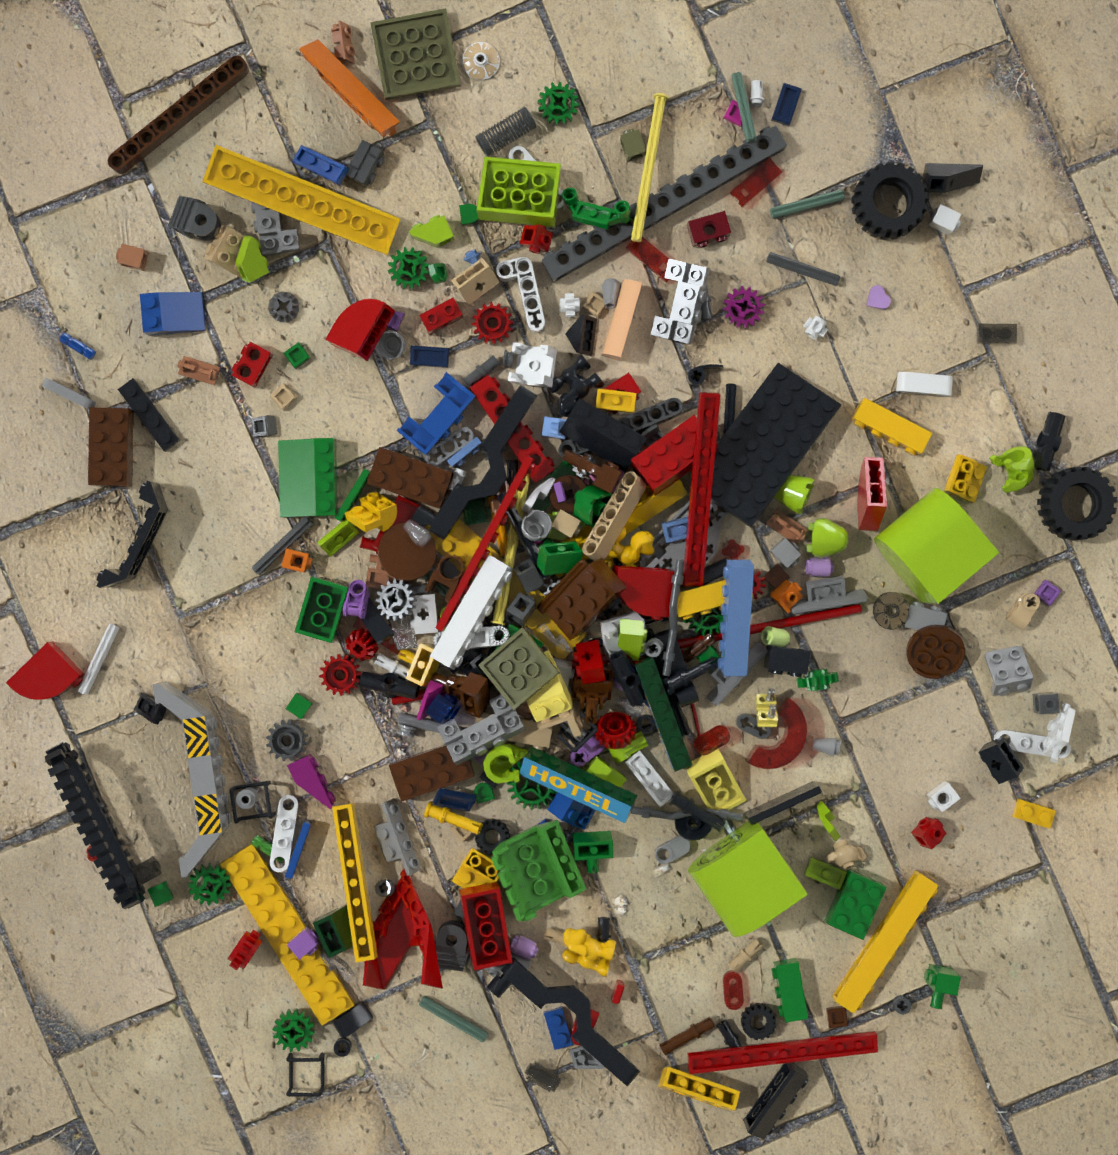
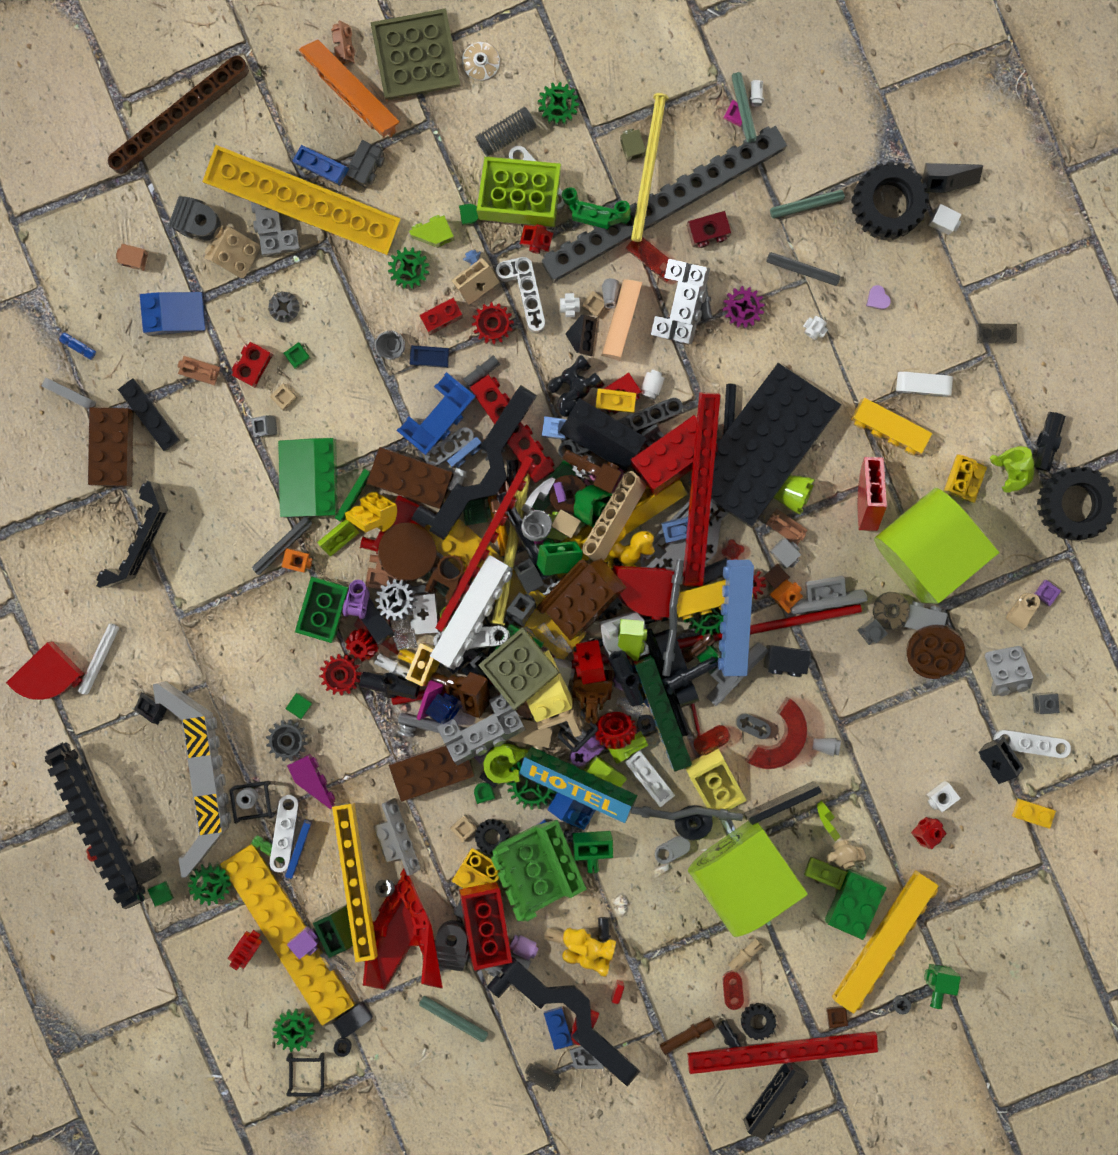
lime slope [235,235,270,283] -> none
red brick [325,299,395,362] -> none
medium lavender tile [387,312,405,331] -> none
clear cone [403,519,432,547] -> none
yellow pin [424,801,483,835] -> none
green tile [428,263,447,284] -> none
dark blue tile [433,788,476,812] -> none
dark grey bush [502,350,514,368] -> none
white panel [508,343,557,388] -> none
light grey bush [644,638,663,657] -> none
yellow brick [658,1067,740,1111] -> none
black pin [668,790,726,832] -> none
black panel [686,364,724,387] -> none
clear red plate [729,158,782,208] -> none
light yellow piece [755,688,778,727] -> none
yellowish green brick [761,626,790,647] -> none
dark blue tile [771,83,802,127] -> none
green brick [771,958,808,1023] -> none
green gear [796,668,839,691] -> none
lavender brick [805,557,834,577] -> none
lime piece [807,518,849,558] -> none
white plate [1043,703,1076,763] -> none
none -> white brick [641,370,665,400]
none -> dark grey brick [857,618,888,645]

